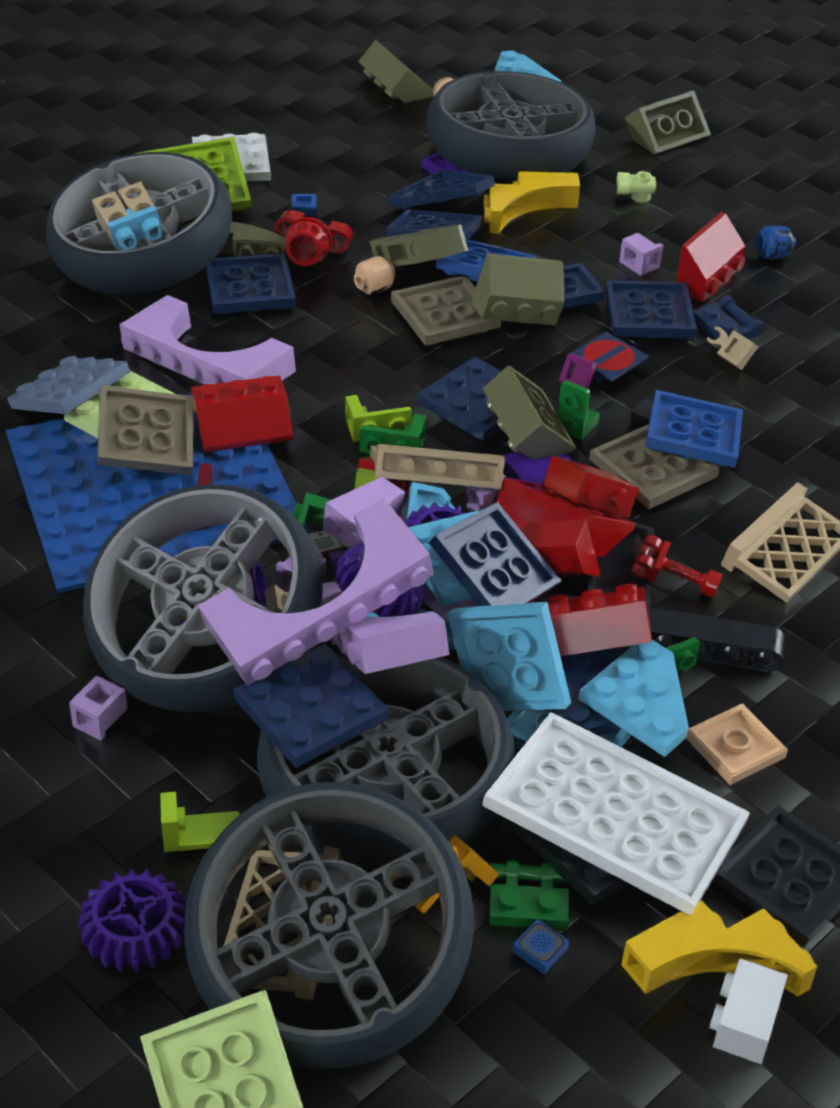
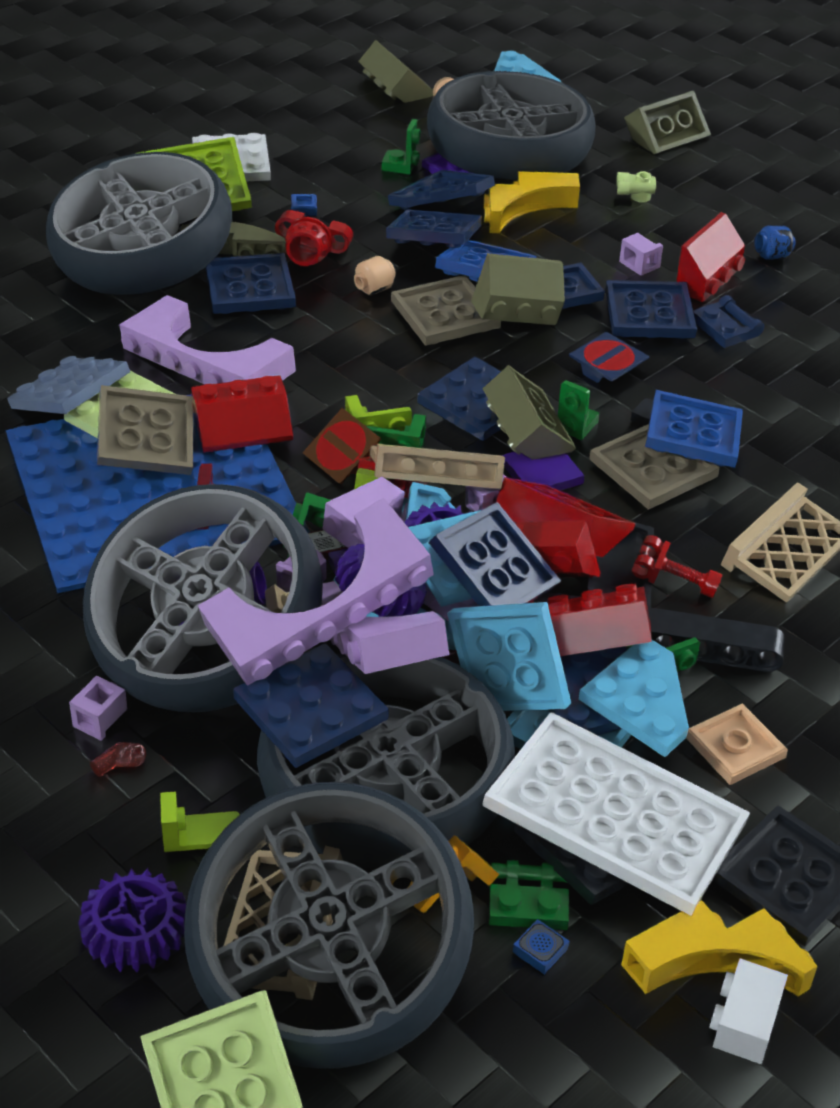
hips [92,182,163,251] -> none
olive slope [370,224,468,267] -> none
red brick [542,455,639,518] -> none
magenta plate [559,354,597,389] -> none
tan plate [707,326,758,370] -> none
none -> clear red arm [90,742,146,777]
none -> piece [303,408,381,485]
none -> green bracket [382,119,421,175]

